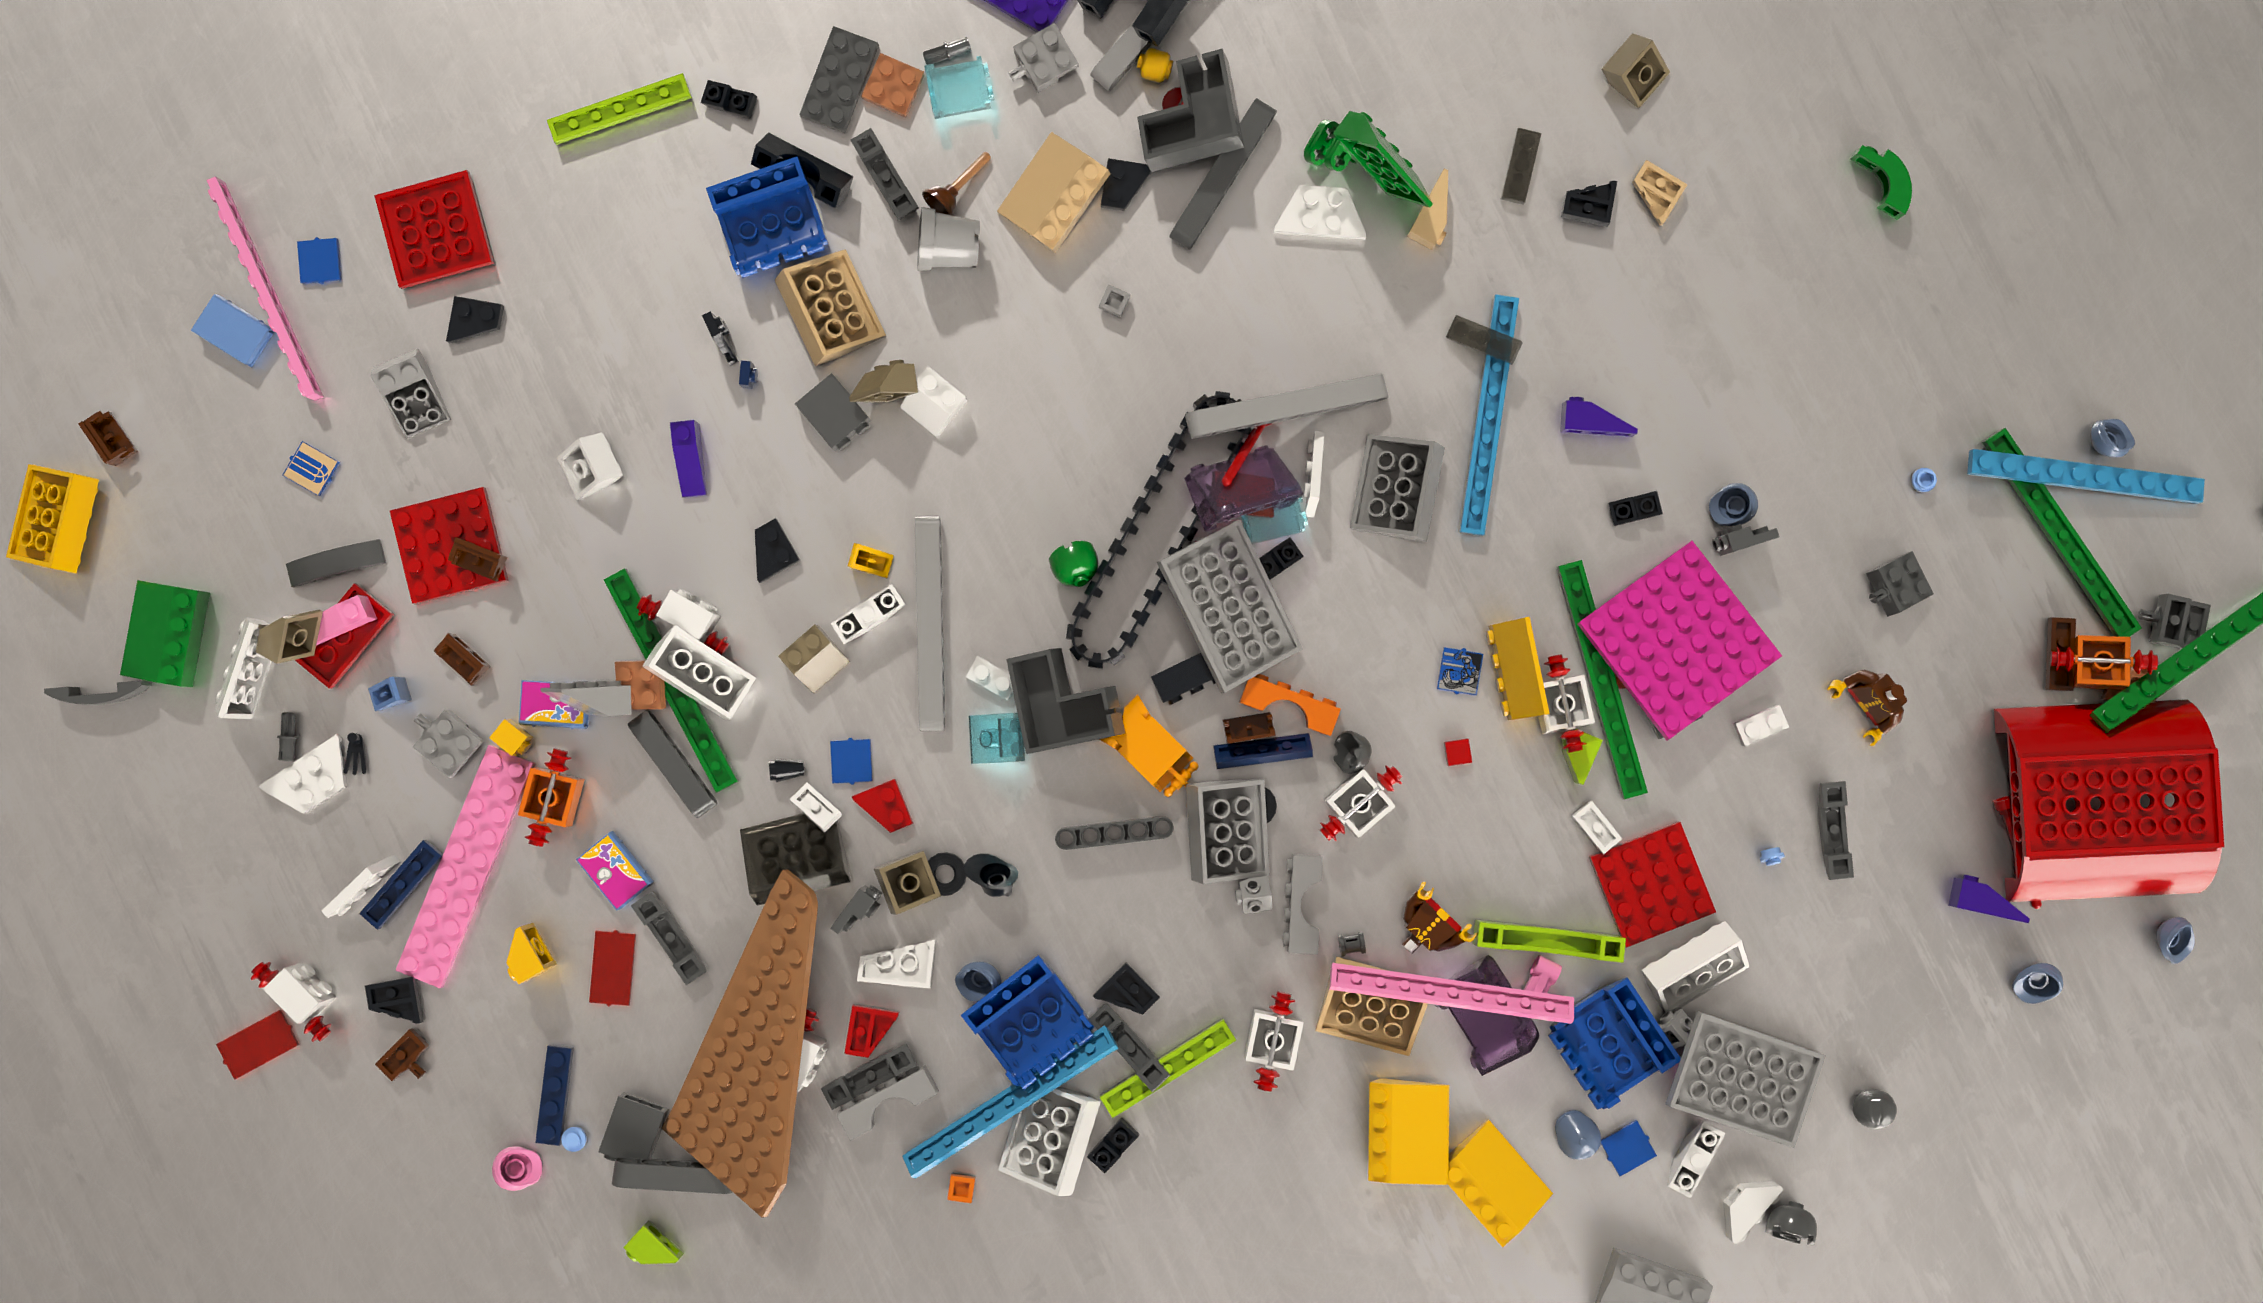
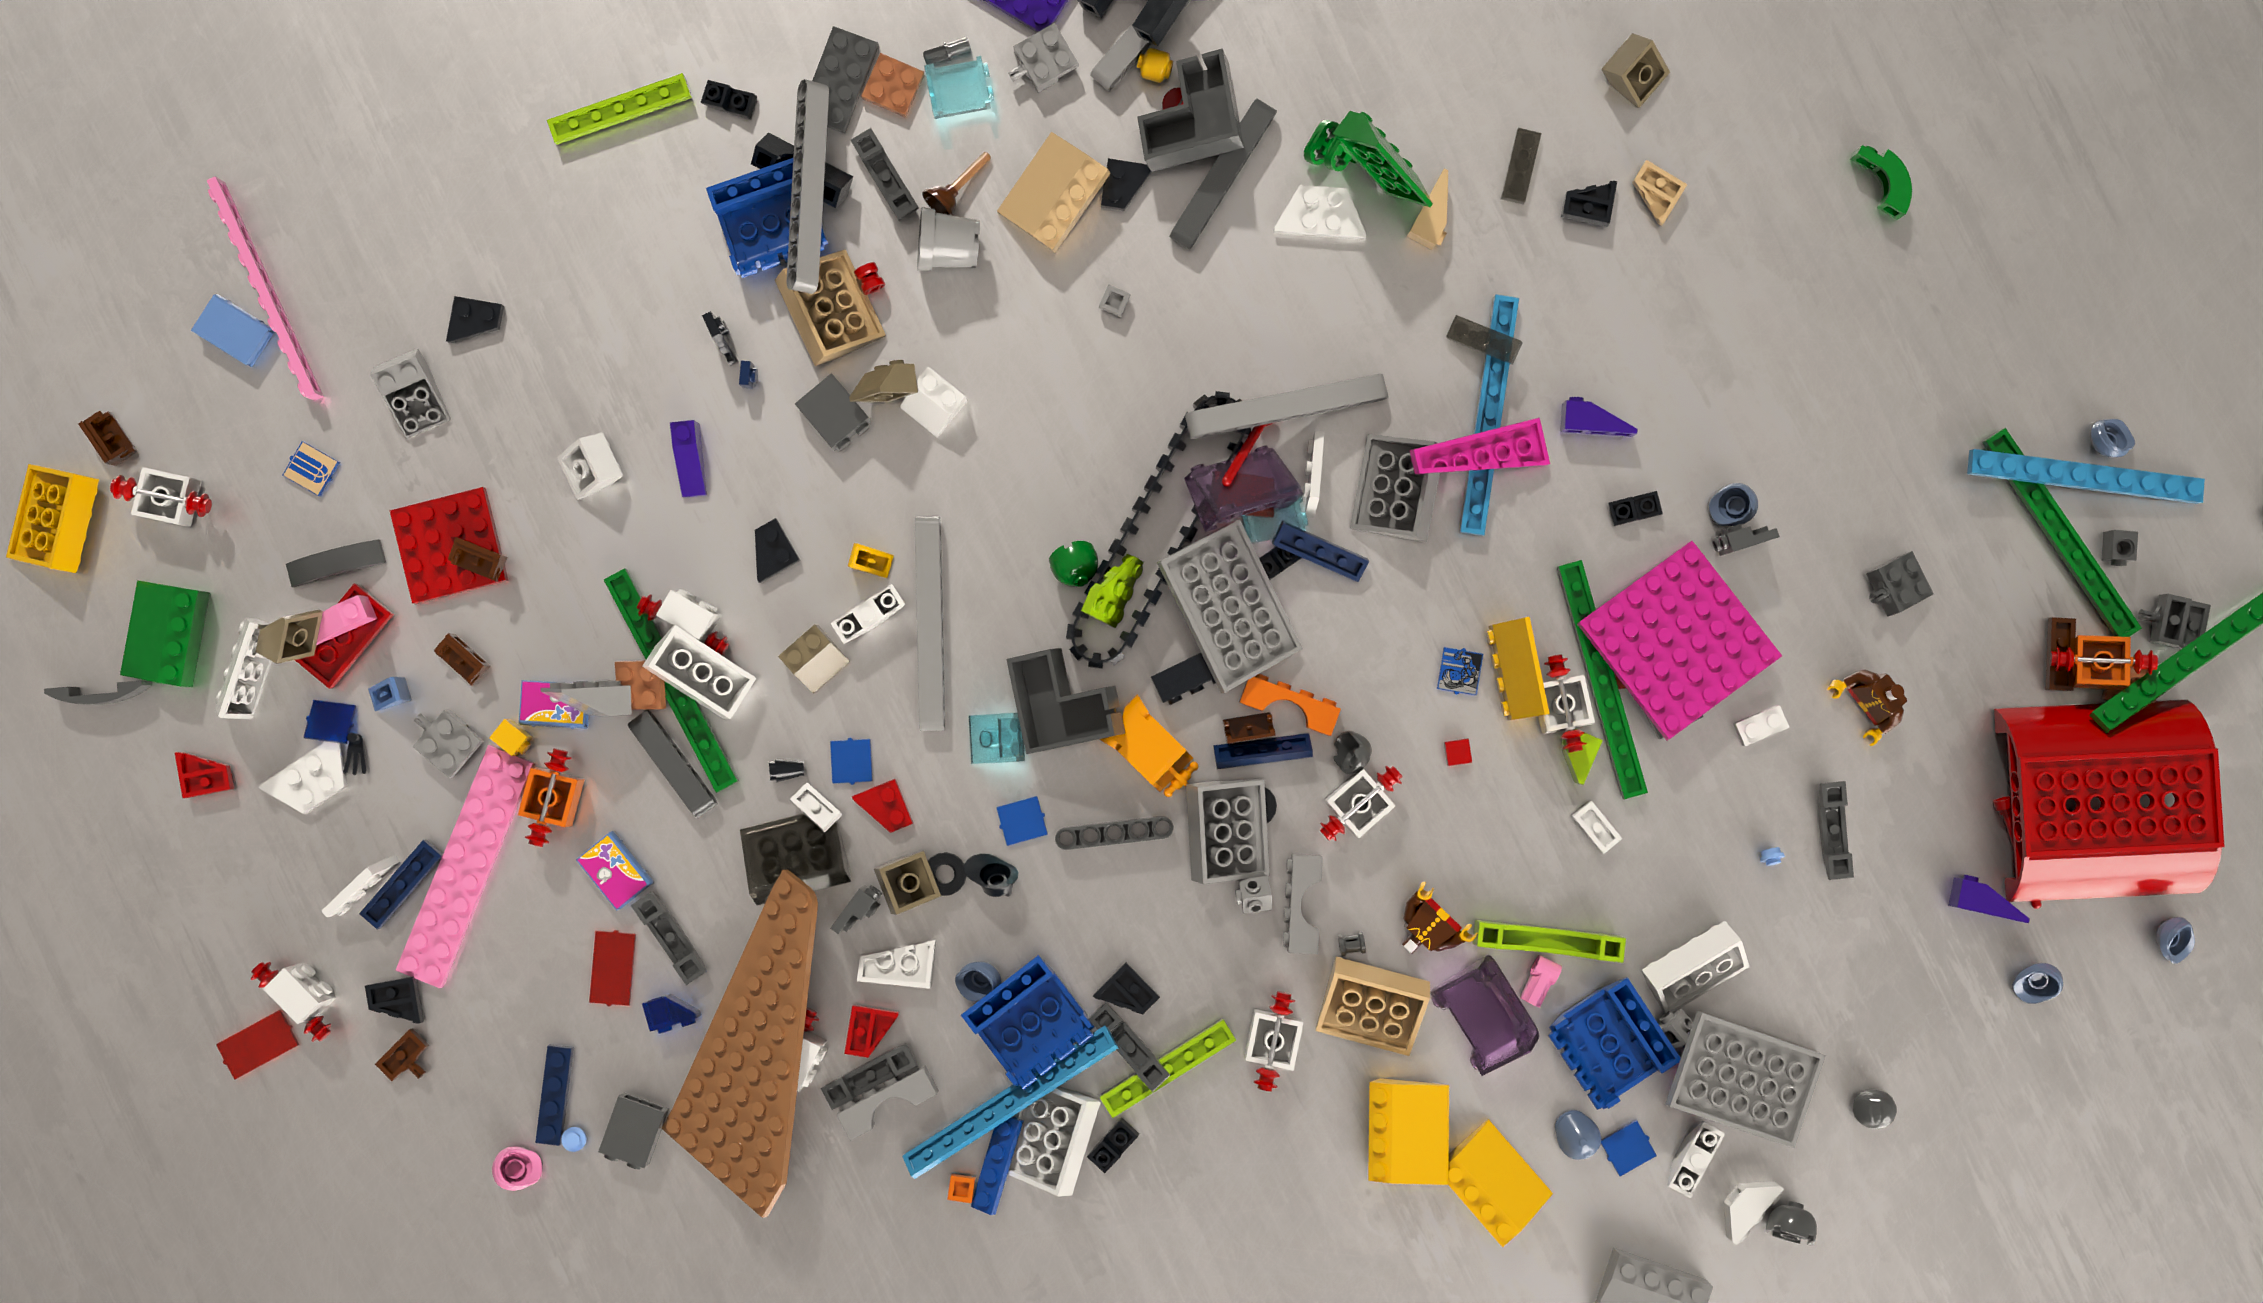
dark grey axle [277,712,298,761] -> none
blue piece [297,237,341,284] -> none
red plate [374,170,494,289] -> none
yellow slope [506,923,557,984] -> none
dark grey beam [612,1157,732,1194] -> none
lime slope [623,1221,684,1264] -> none
white plate [966,656,1013,700] -> none
bright pink plate [1329,963,1574,1024] -> none
red plate [1589,822,1716,948] -> none
light blue plate [1911,468,1937,492] -> none
none -> white brick [110,467,212,527]
none -> red wing [175,752,234,798]
none -> clear blue piece [304,700,356,744]
none -> clear blue slope [642,994,701,1034]
none -> light grey beam [786,79,829,294]
none -> red wheel [854,262,885,295]
none -> blue plate [971,1116,1023,1215]
none -> blue piece [996,796,1048,846]
none -> lime plate [1081,554,1144,628]
none -> dark blue plate [1272,521,1369,582]
none -> dark pink wing [1409,418,1550,474]
none -> dark grey brick [2102,530,2138,566]

